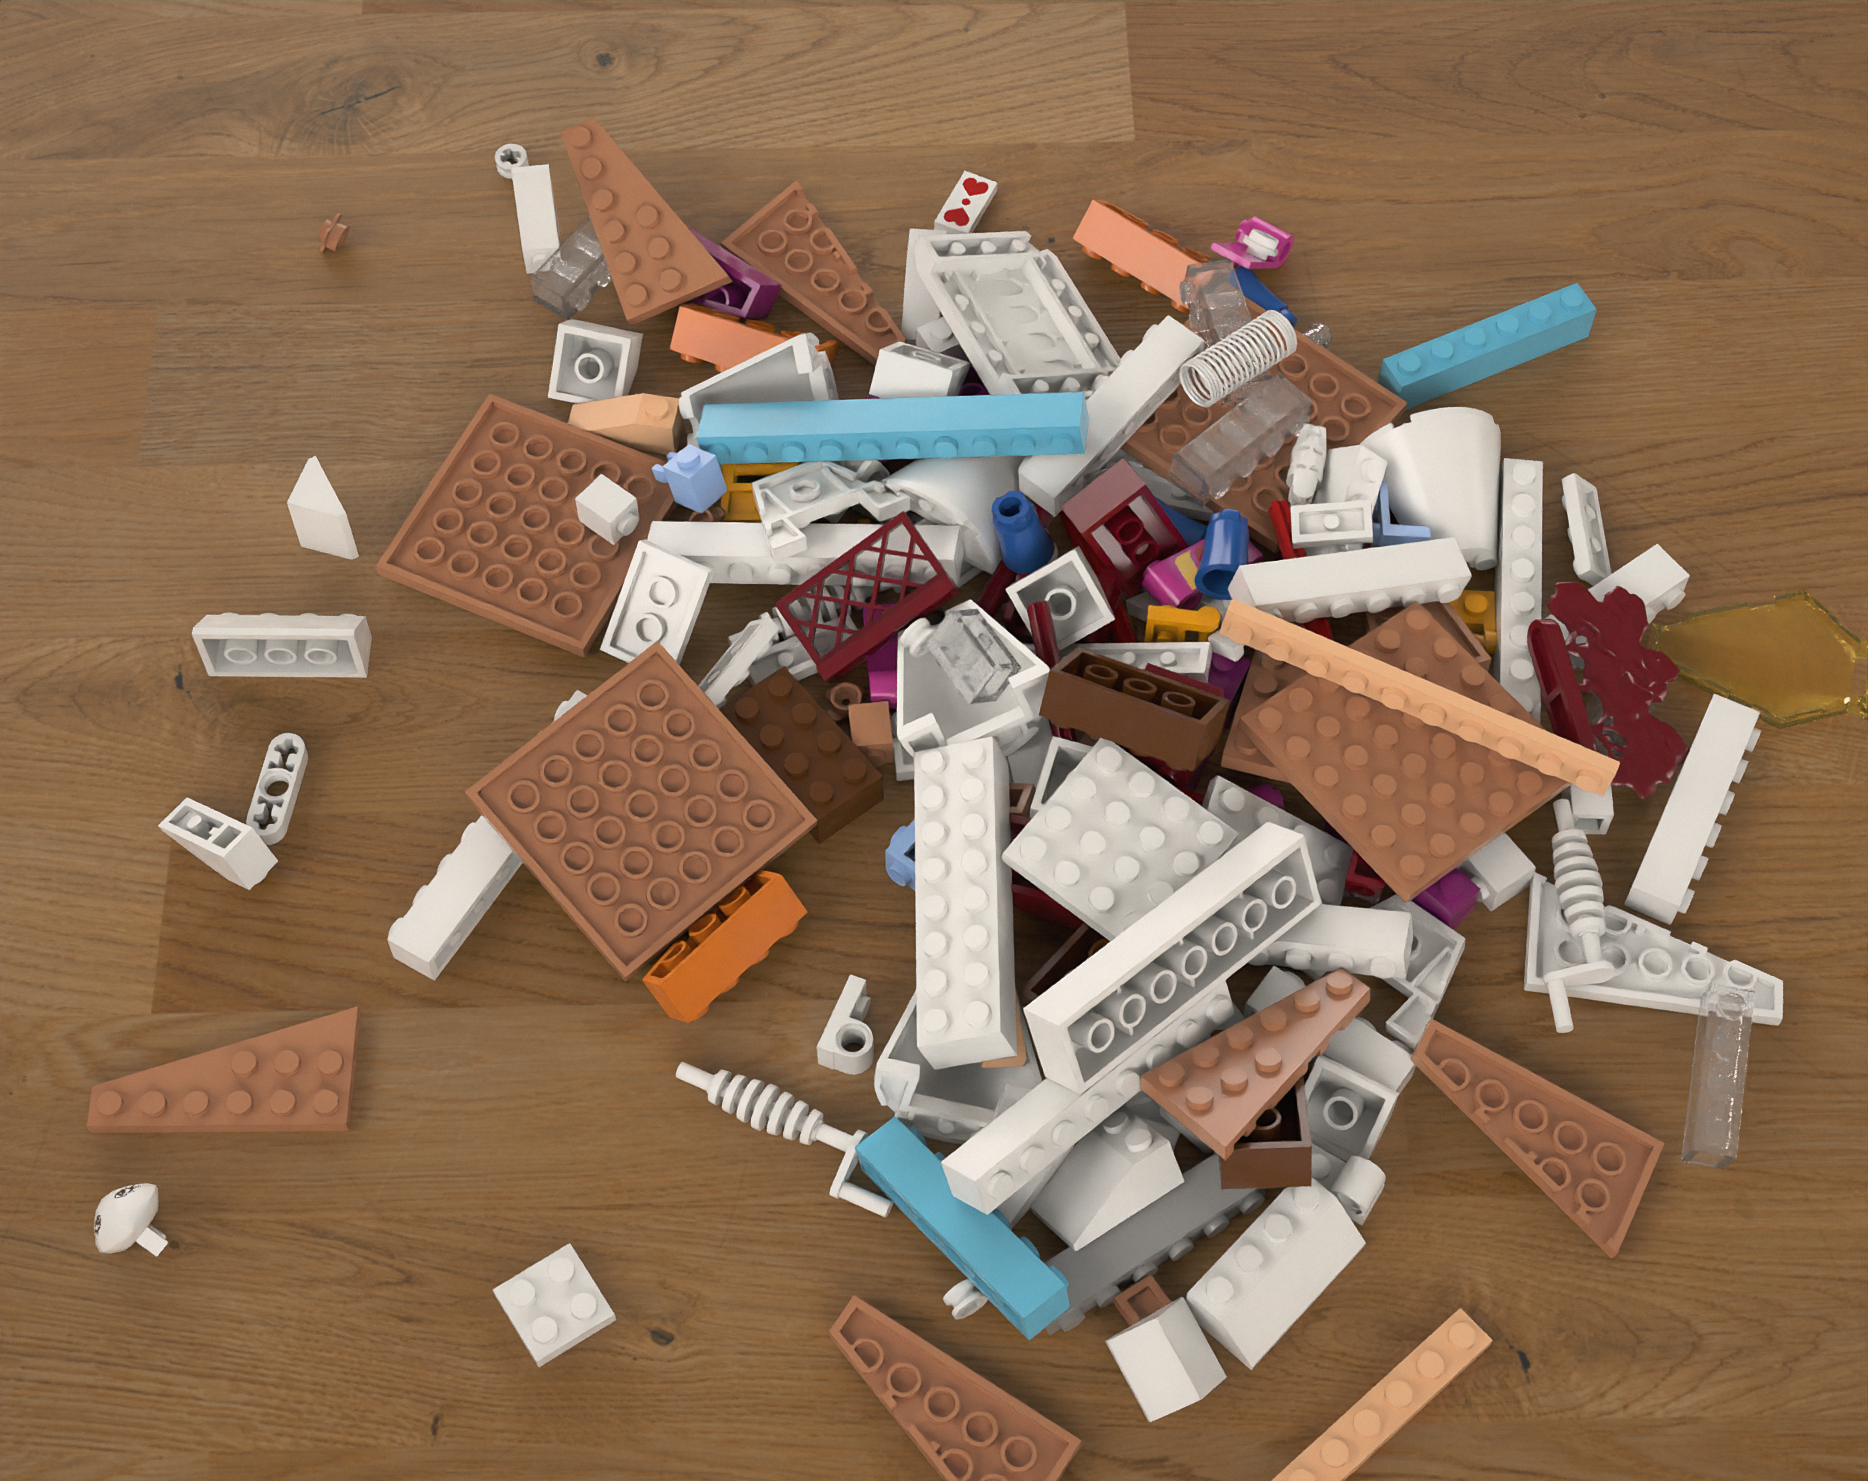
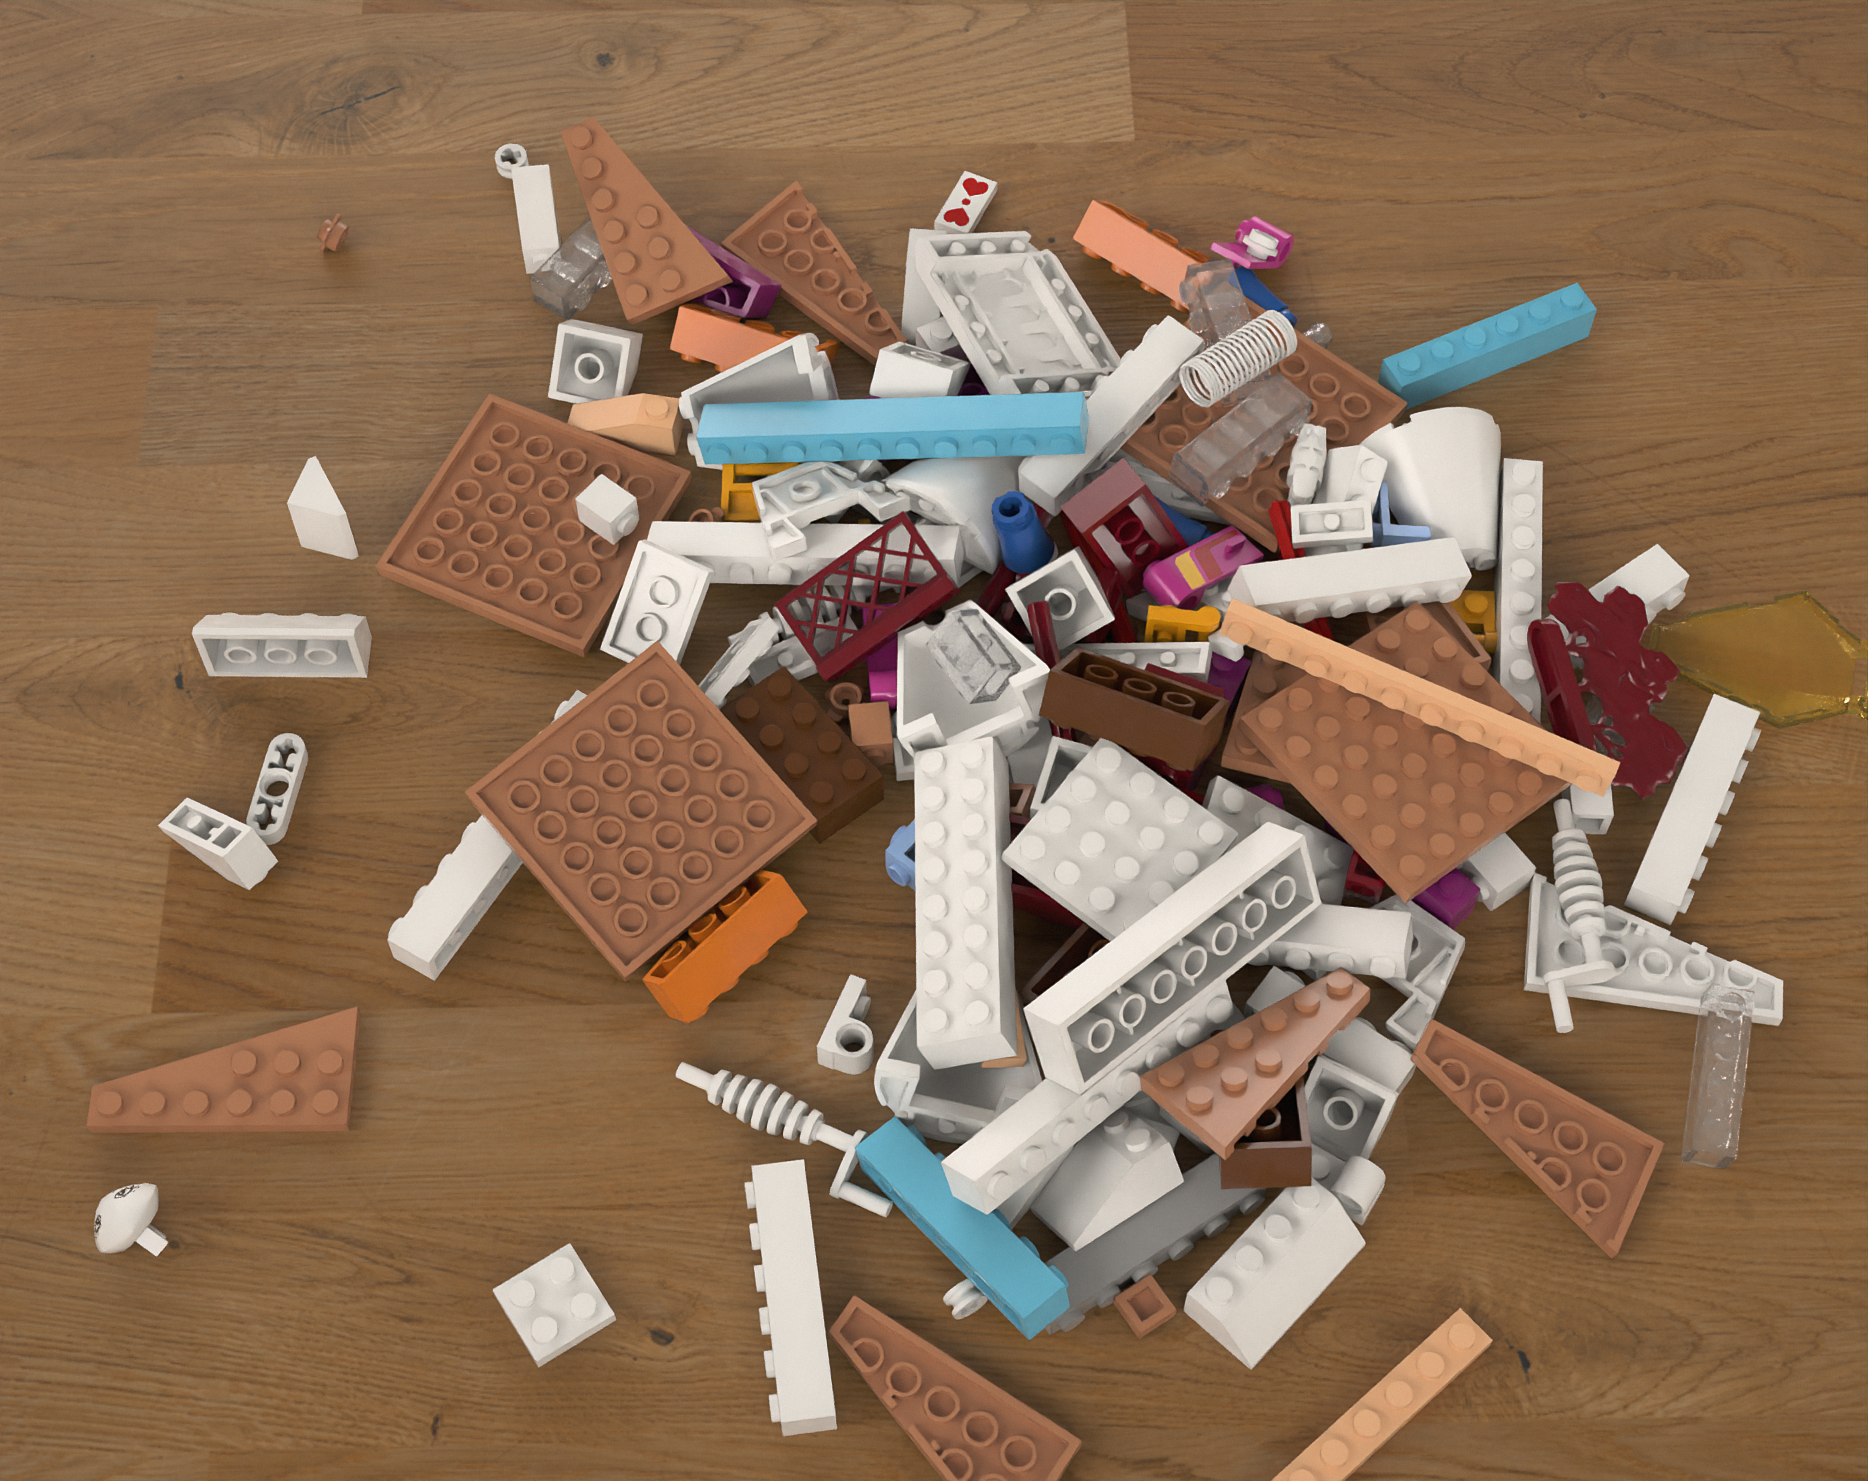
light blue brick [651,445,728,514] -> none
white bush [900,618,940,658] -> none
white slope [1105,1297,1227,1422] -> none
blue plant [1194,509,1249,600] -> none
white plate [1561,473,1611,586] -> none
none -> white brick [745,1159,837,1436]

